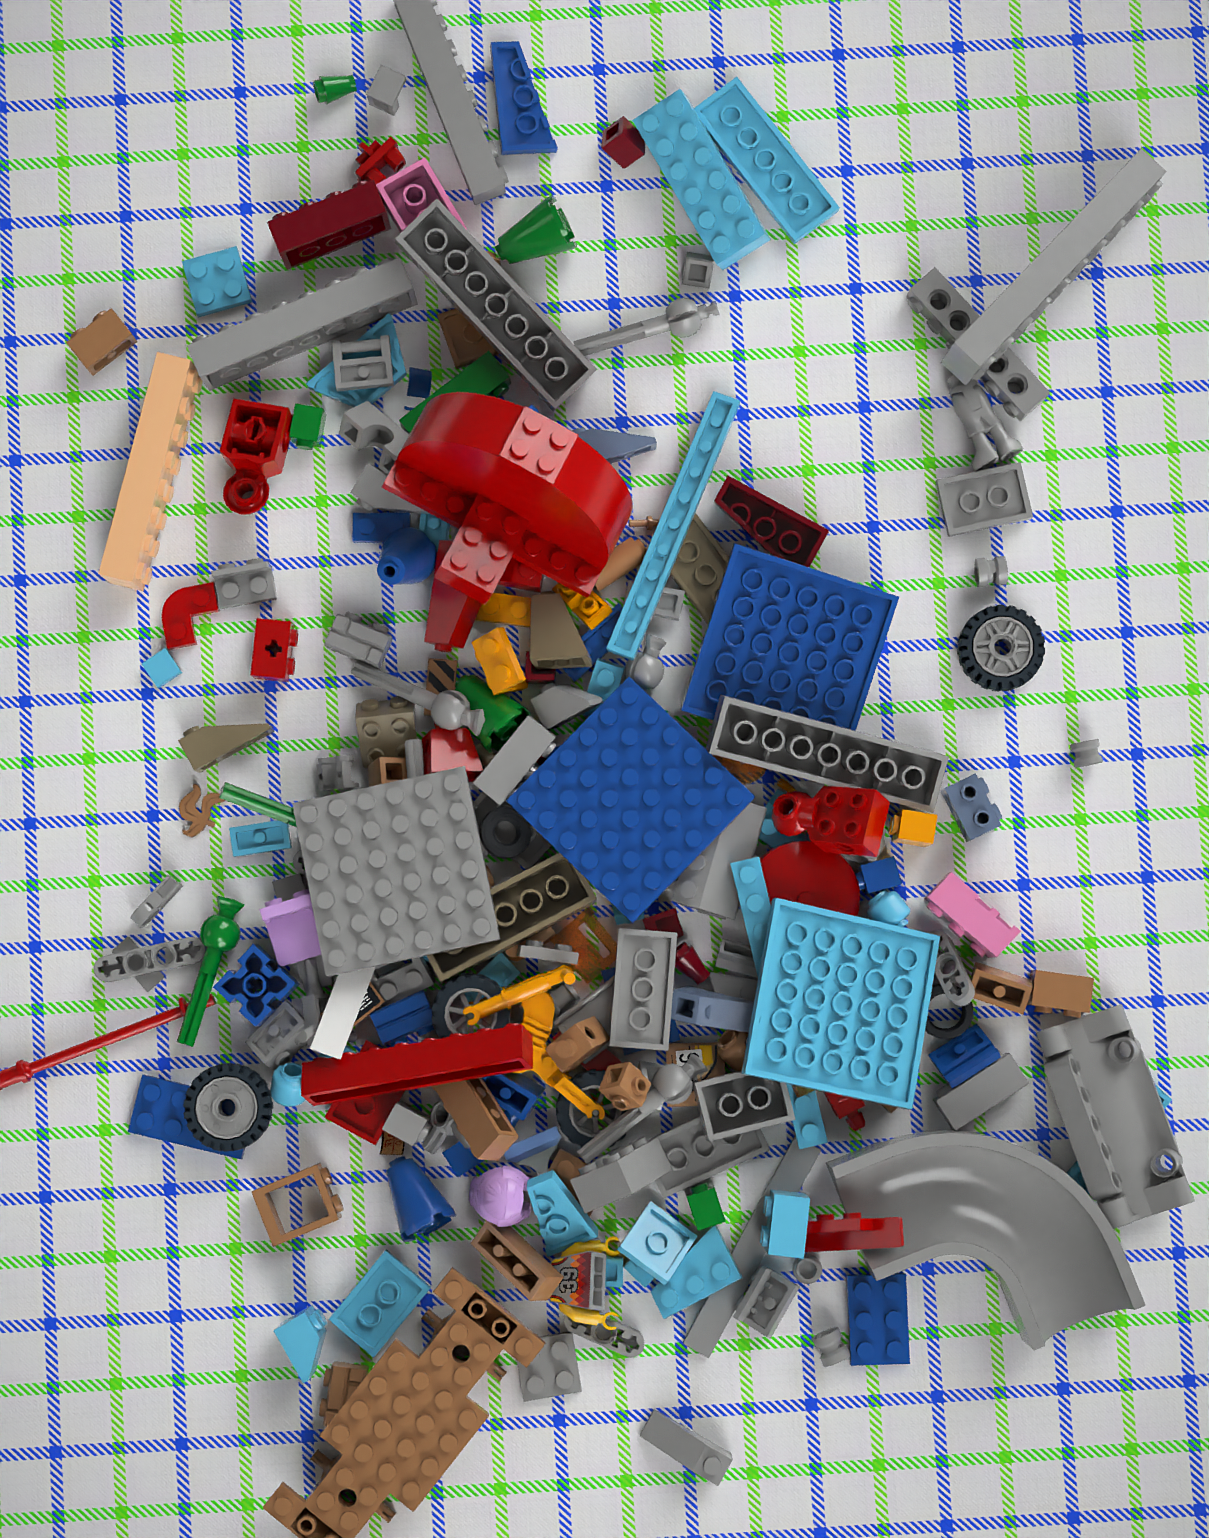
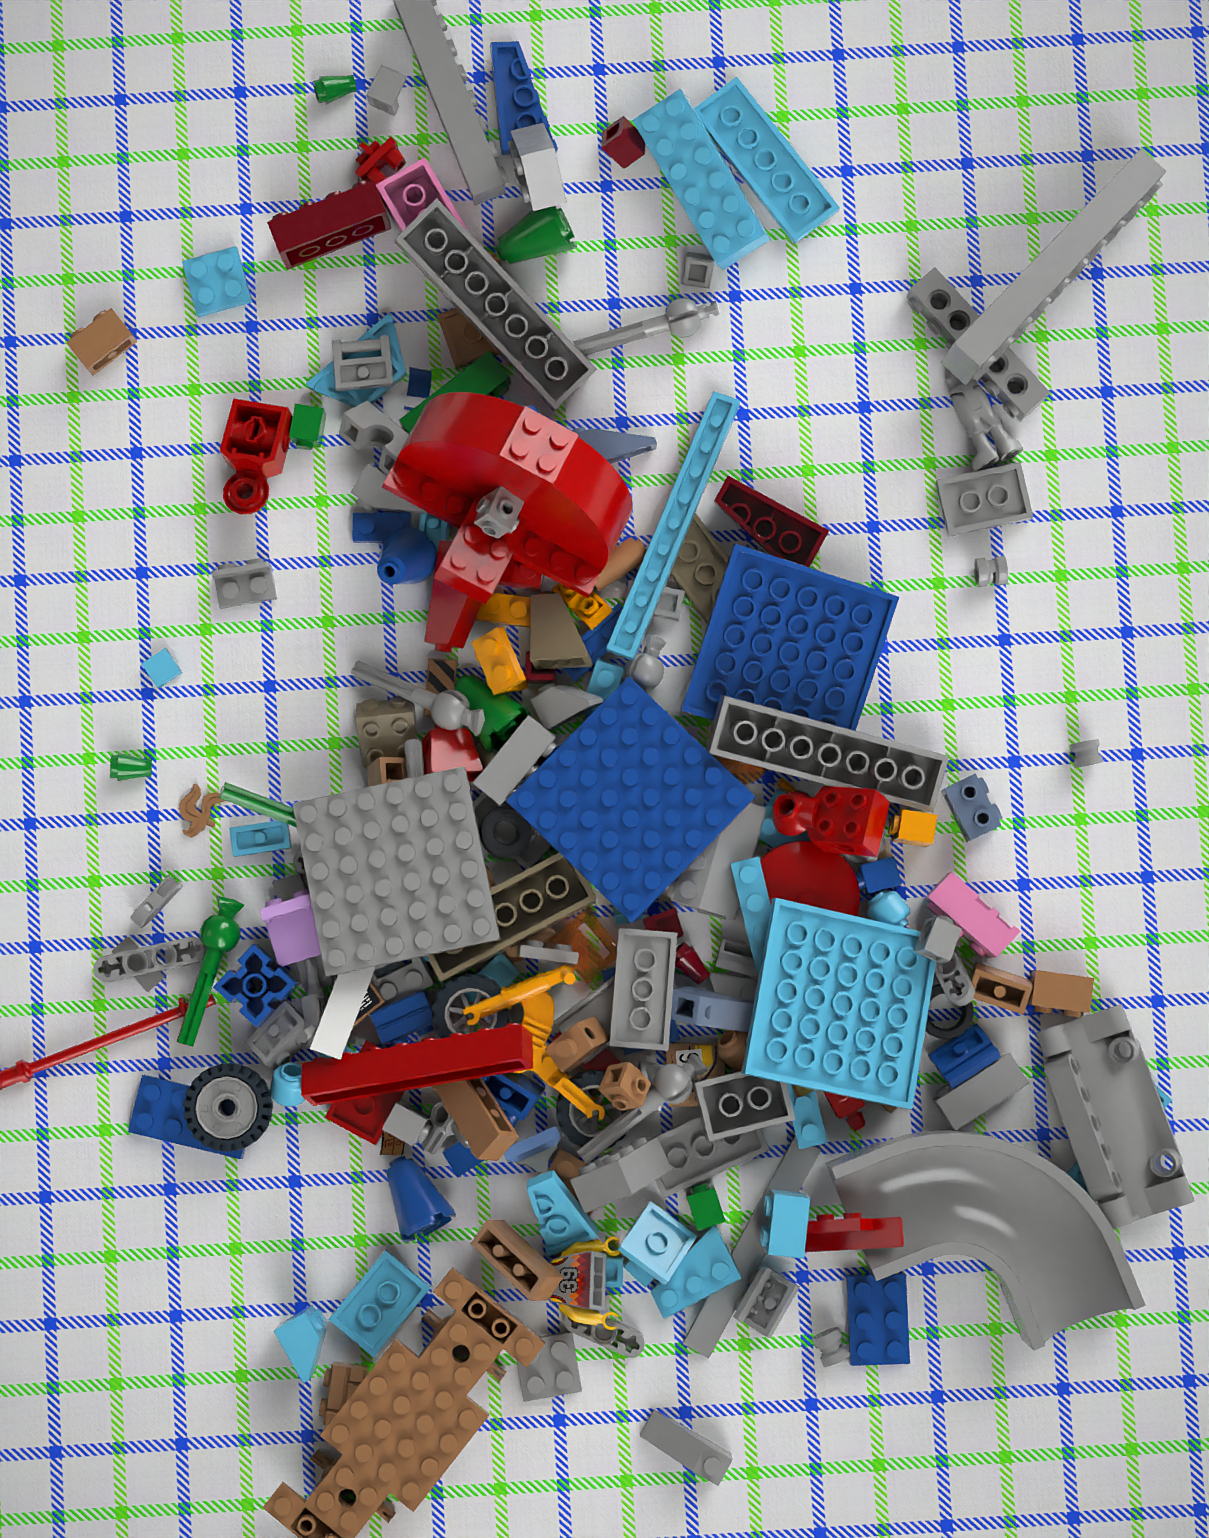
light nougat brick [98,352,203,591] -> none
red plate [162,582,220,650] -> none
dark tan slope [178,723,275,773] -> none
light grey brick [187,257,418,391] -> none
red brick [250,618,298,682] -> none
medium nougat window [251,1163,344,1247] -> none
light grey piece [317,755,359,790] -> none
light grey brick [324,612,393,670] -> none
lavender hair [469,1166,533,1227] -> none
light grey bush [549,981,580,1015] -> none
medium nougat hand [629,516,659,530] -> none
light grey plate [792,1254,822,1284] -> none
wheel [957,605,1045,692] -> none
none -> green cone [110,753,152,781]
none -> light grey brick [474,486,524,539]
none -> brick [508,123,567,211]
none -> light grey brick [913,915,962,964]

